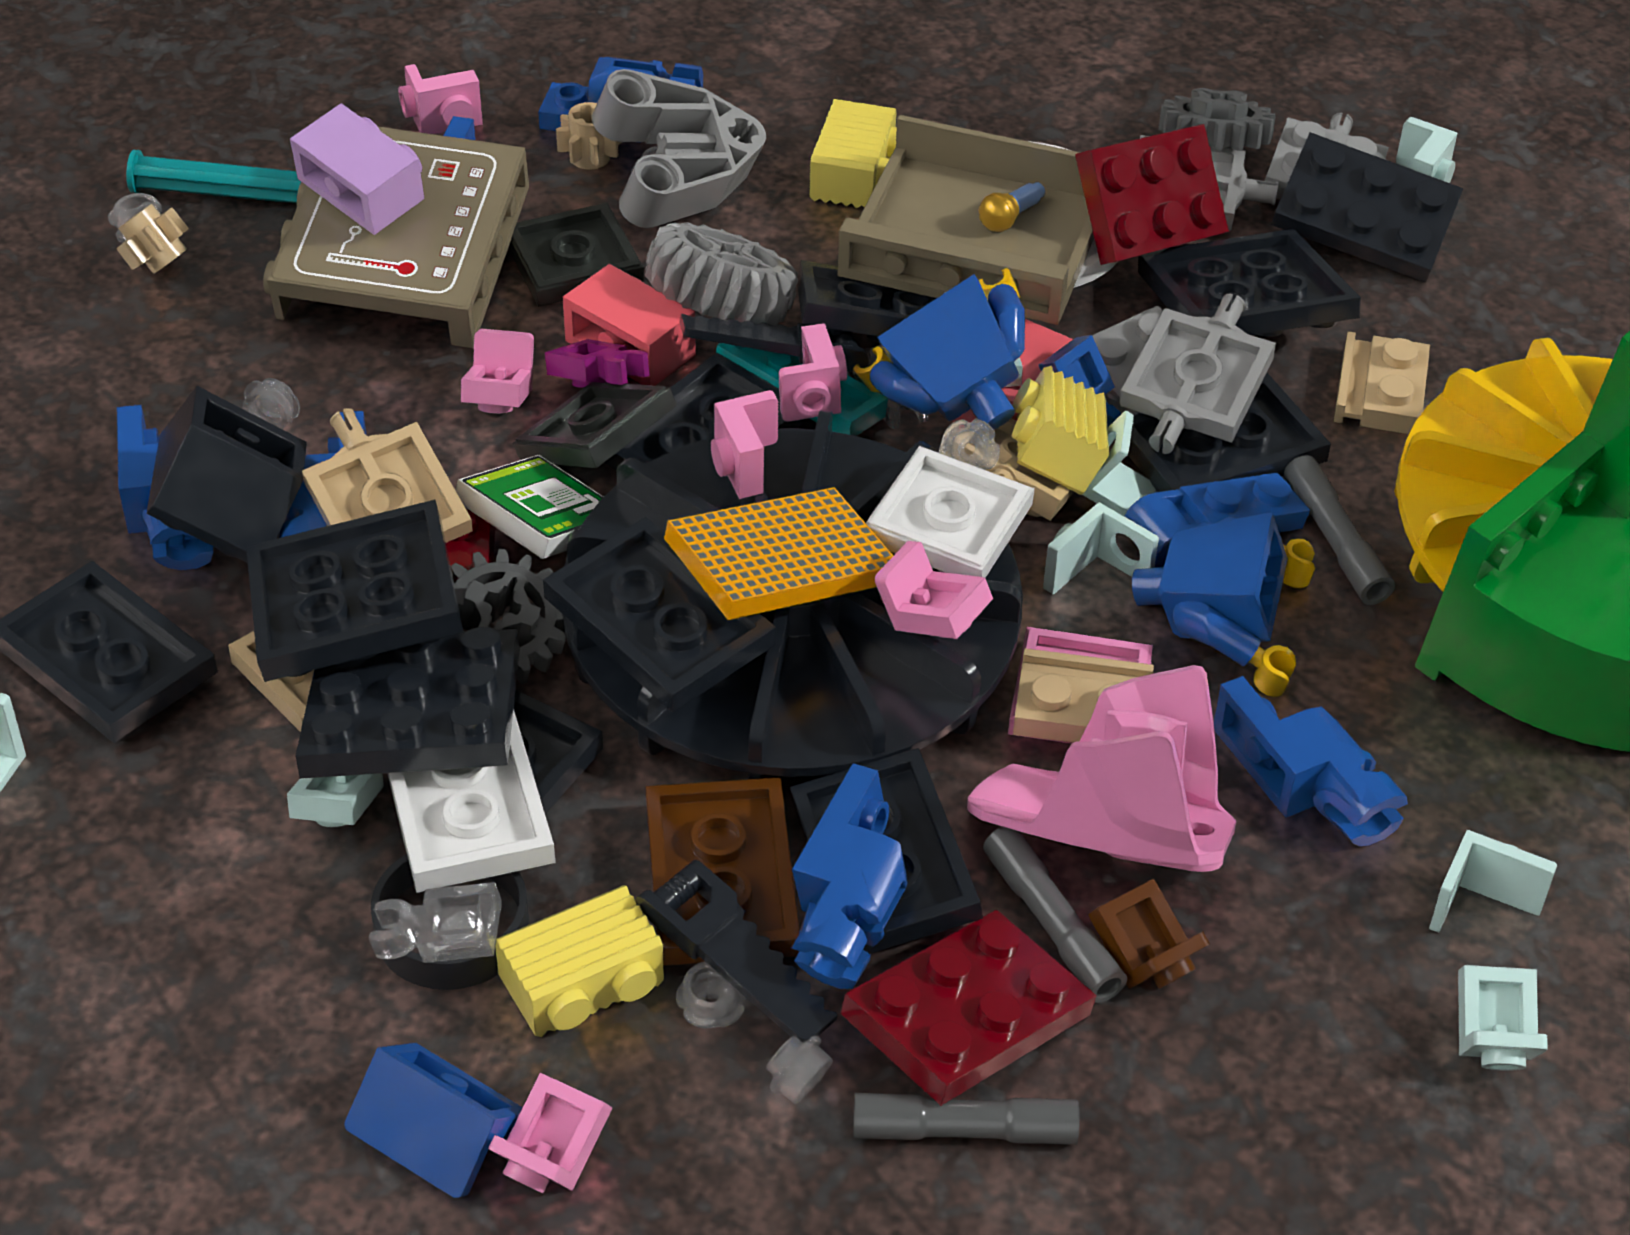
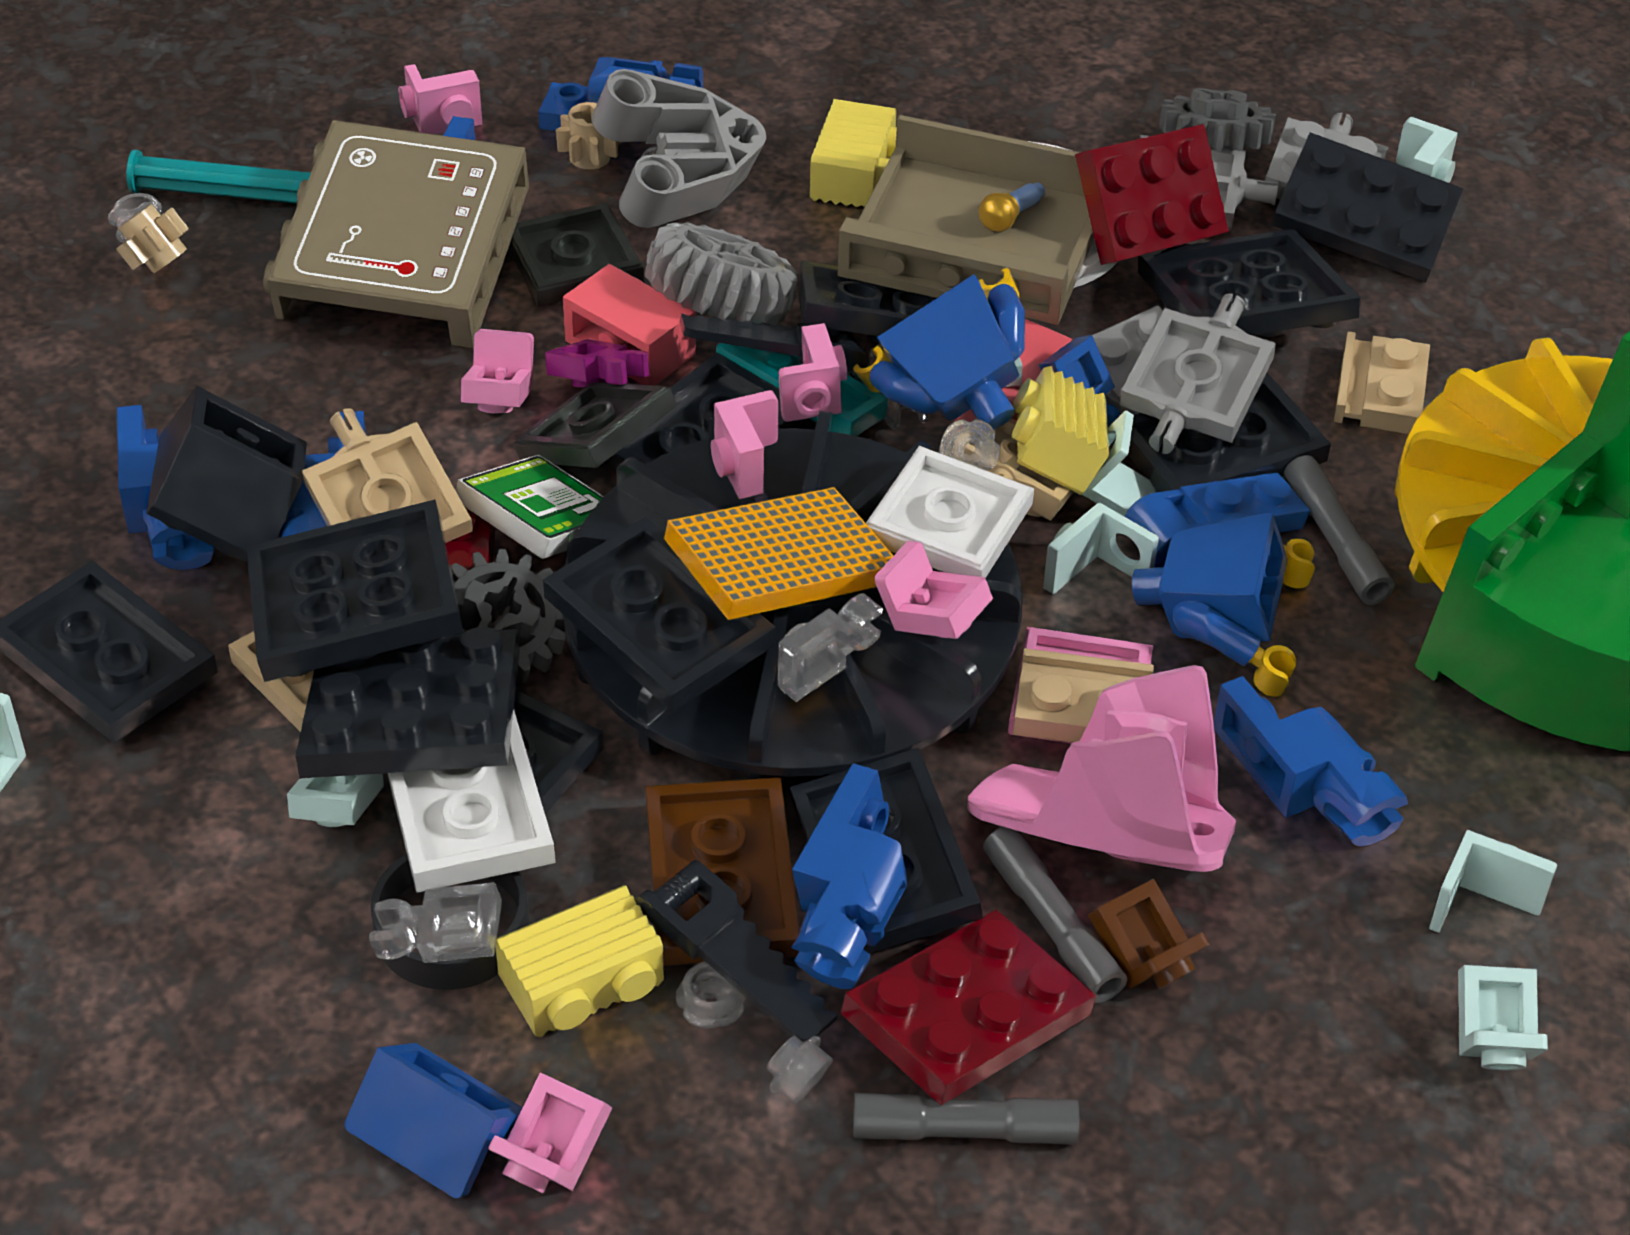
clear plate [242,378,300,429] -> none
lavender brick [290,103,424,235] -> none
none -> clear plate [778,593,882,702]

